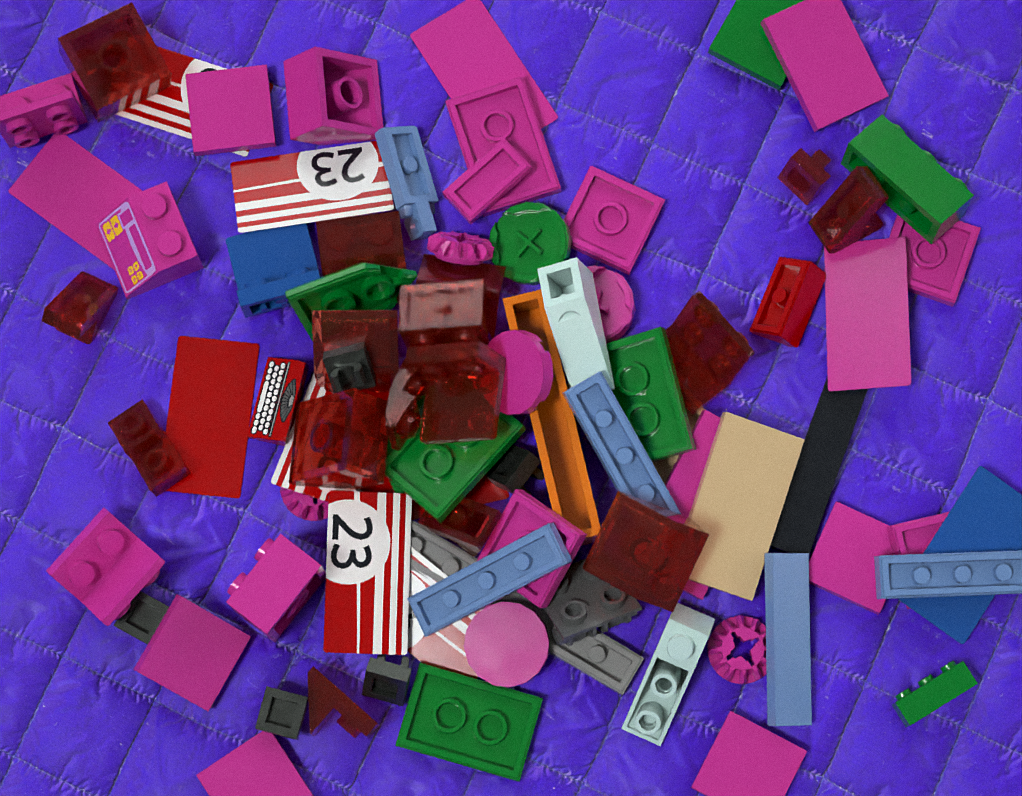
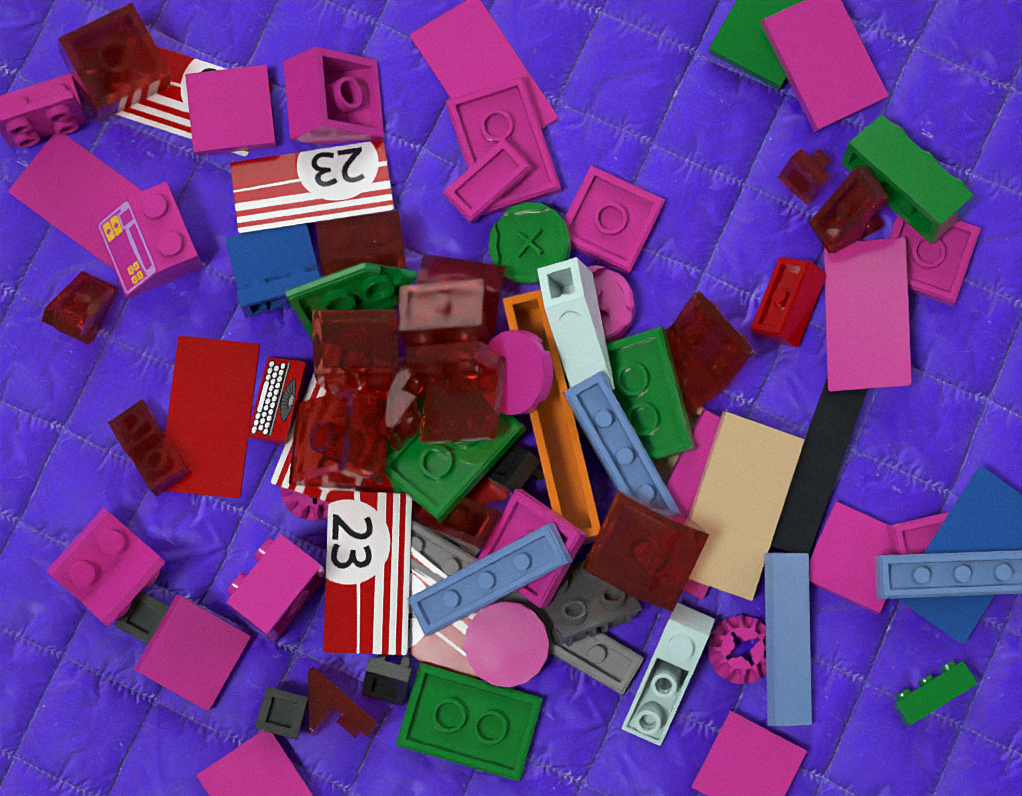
pearl dark grey tile [323,342,377,396] -> none
medium blue hinge [374,126,439,241] -> none
dark pink gear [427,231,494,265] -> none

